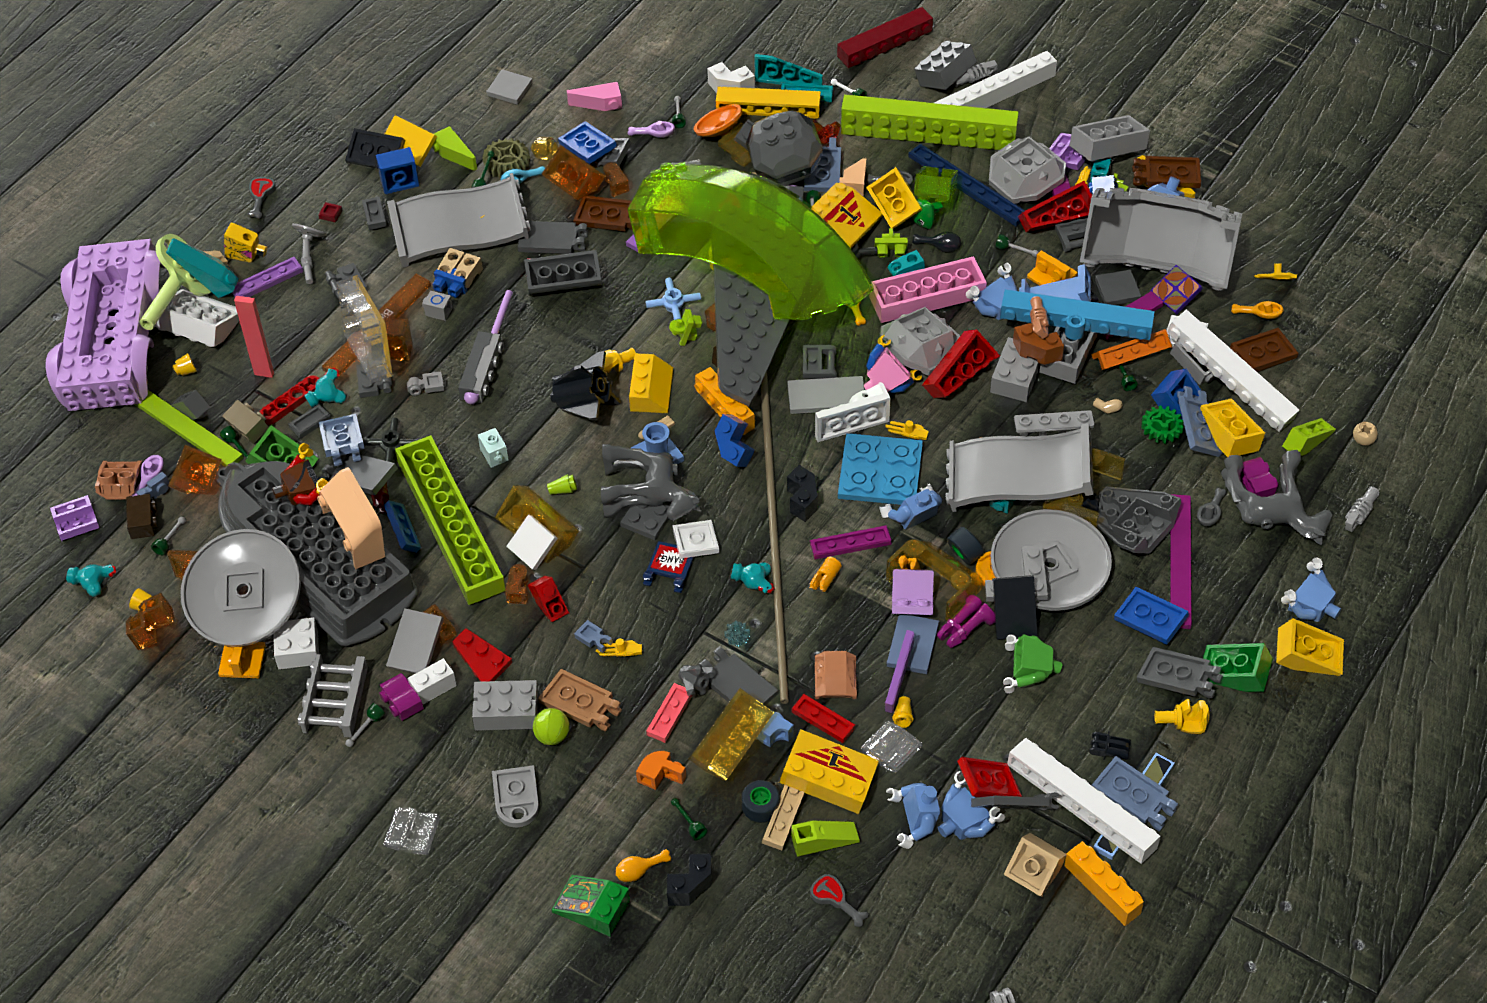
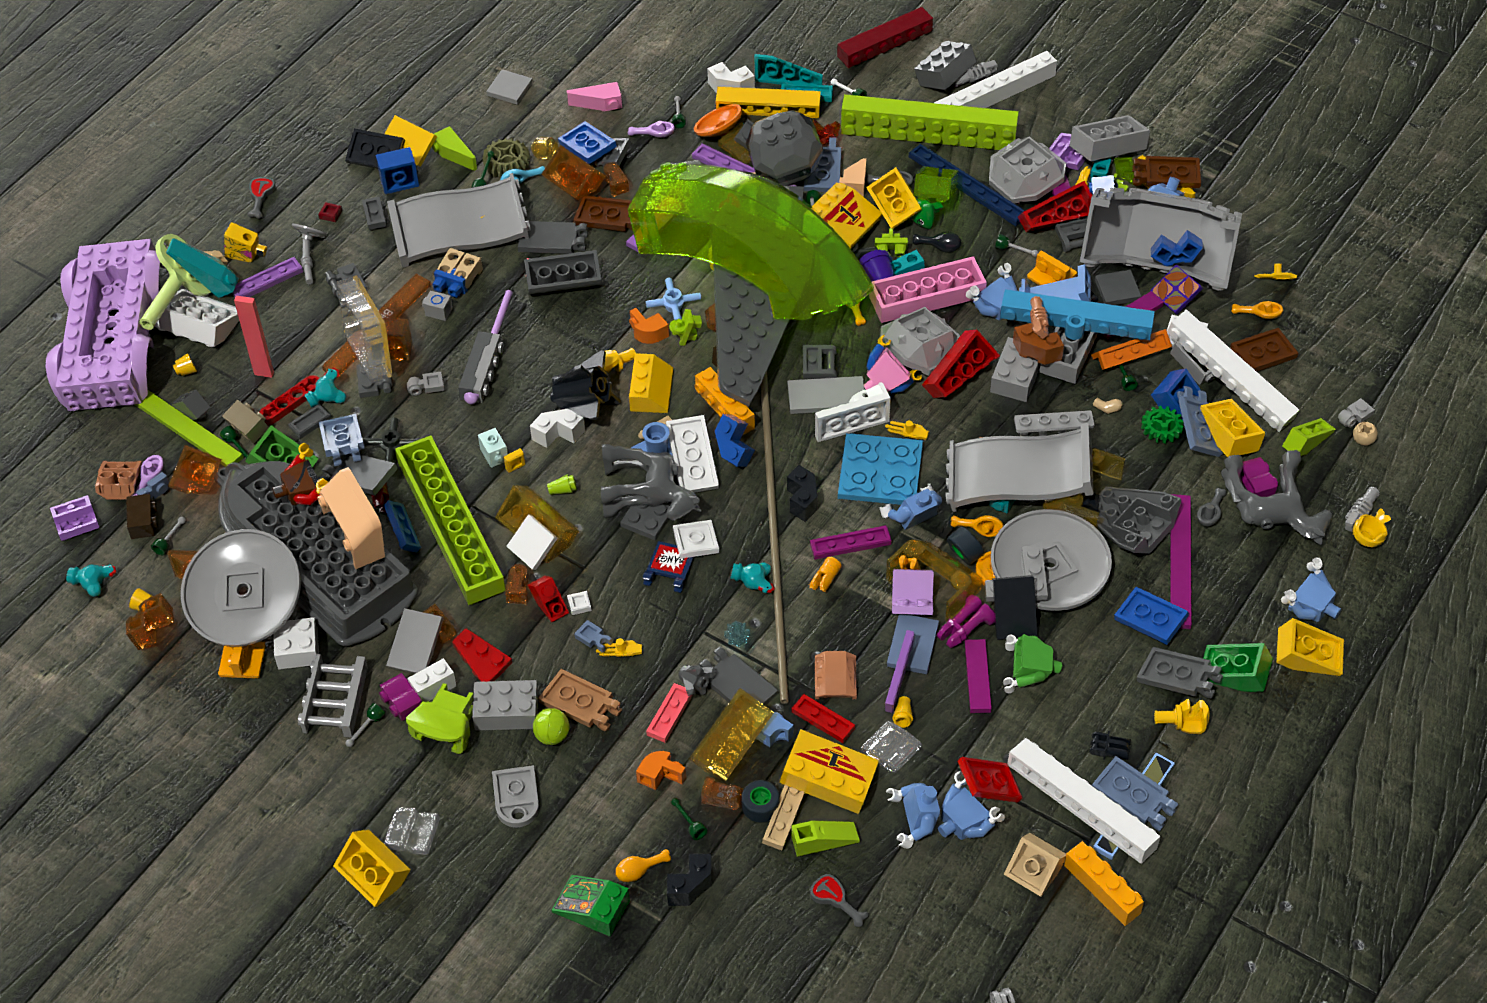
dark grey tile [971,792,1059,811] -> none
none -> yellow slope [333,830,411,907]
none -> lime piece [406,683,474,754]
none -> yellow tile [504,448,525,473]
none -> white brick [530,409,585,448]
none -> white tile [567,591,592,615]
none -> orange brick [629,308,669,344]
none -> white plate [666,415,719,493]
none -> medium lavender tile [692,143,755,182]
none -> clear orange leg [701,776,743,810]
none -> dark purple piece [856,250,895,285]
none -> light orange piece [951,515,1004,537]
none -> magenta tile [964,639,991,713]
none -> clear neon green tile [1114,157,1134,185]
none -> blue brick [1151,230,1203,266]
none -> light grey plate [1338,398,1375,428]
none -> yellow hat [1353,509,1391,547]

